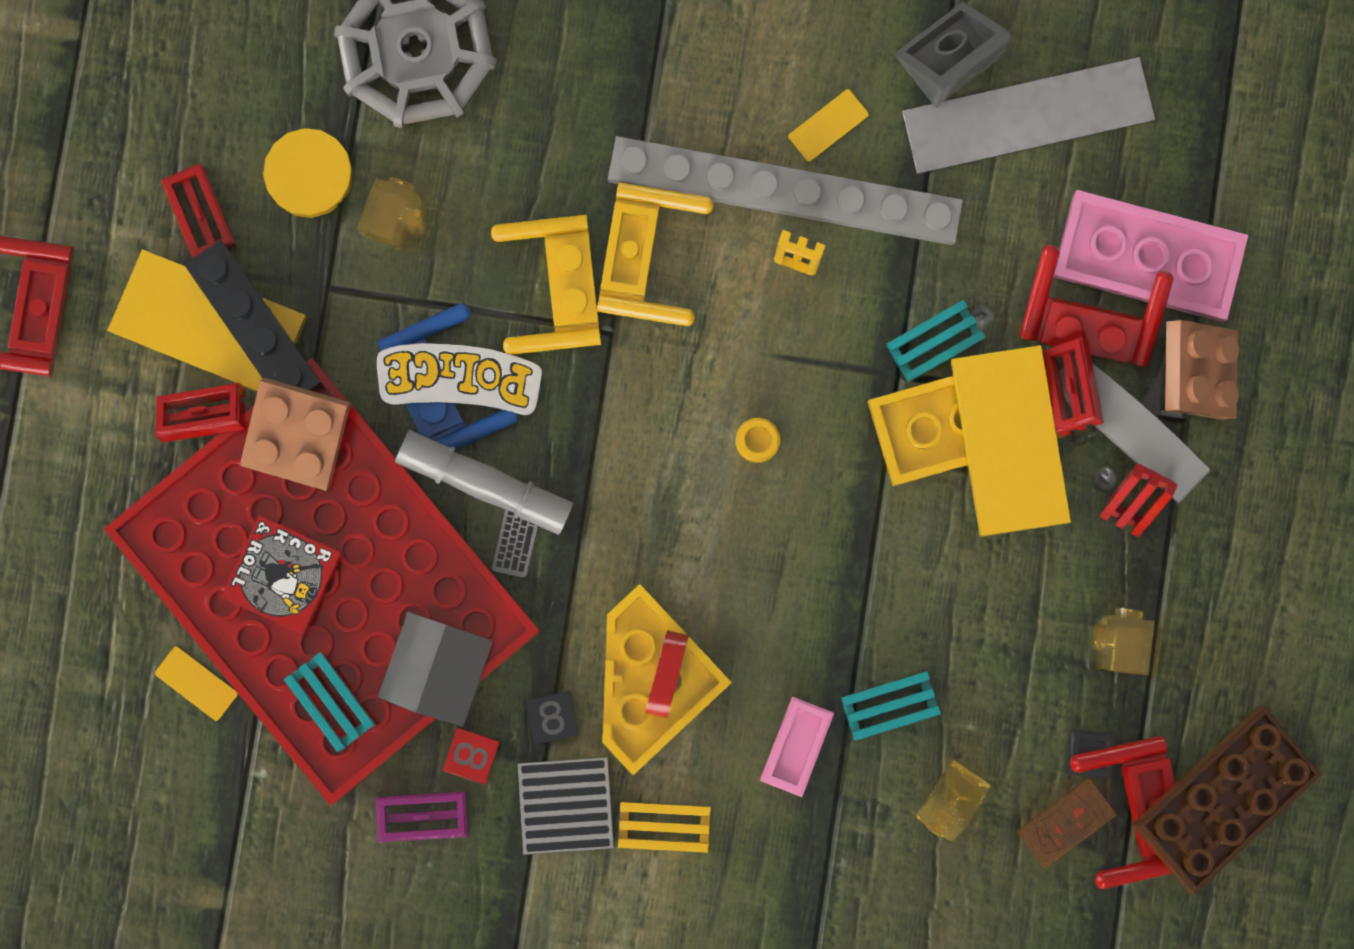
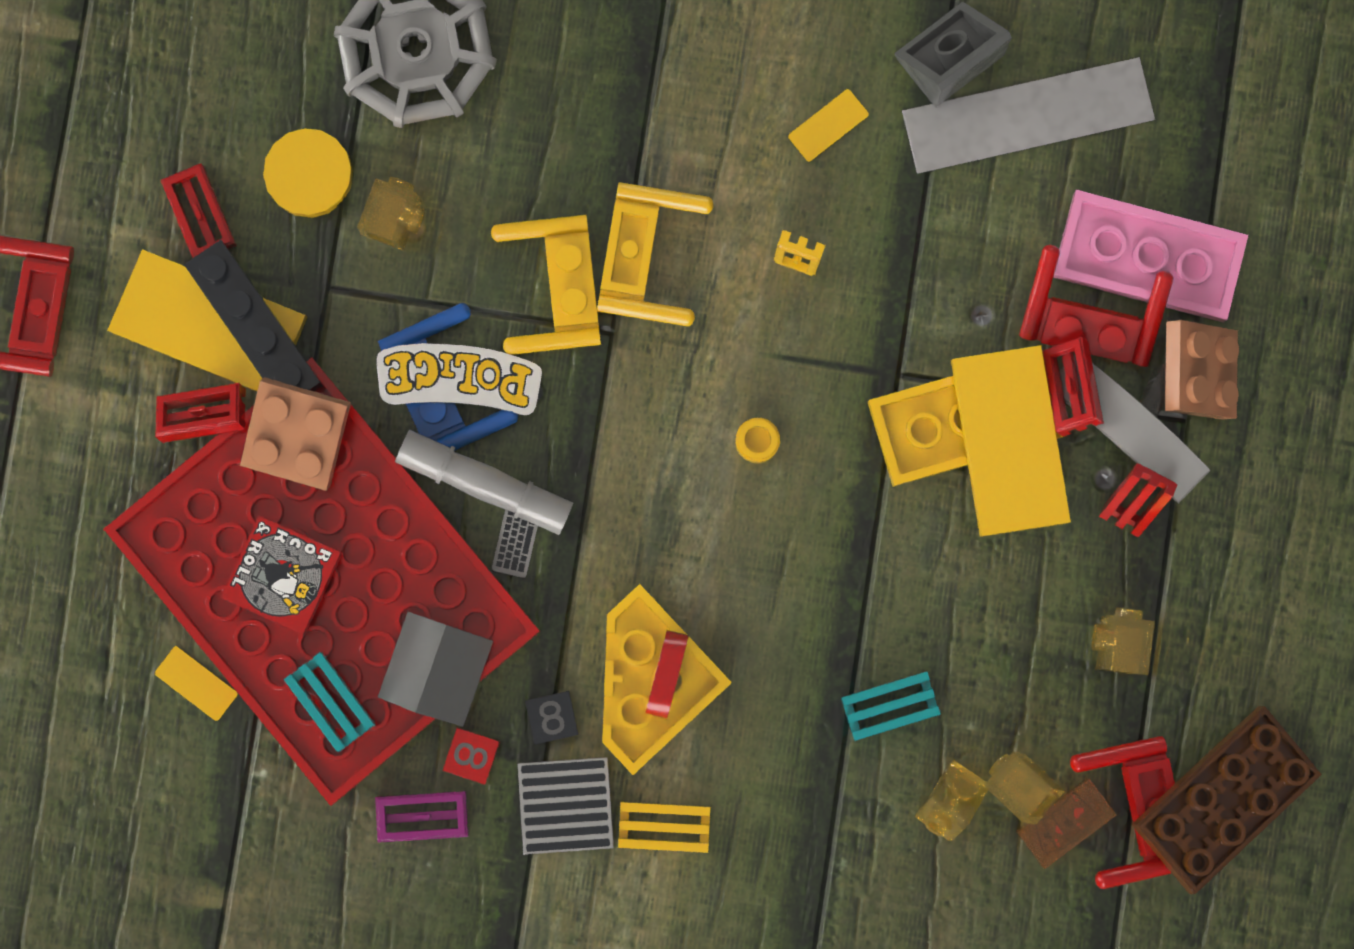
light grey plate [608,136,963,245] -> none
bright pink tile [760,697,834,797] -> none
teal tile [886,300,986,383] -> none
black tile [1065,729,1117,779] -> none
none -> clear yellow brick [984,752,1065,825]

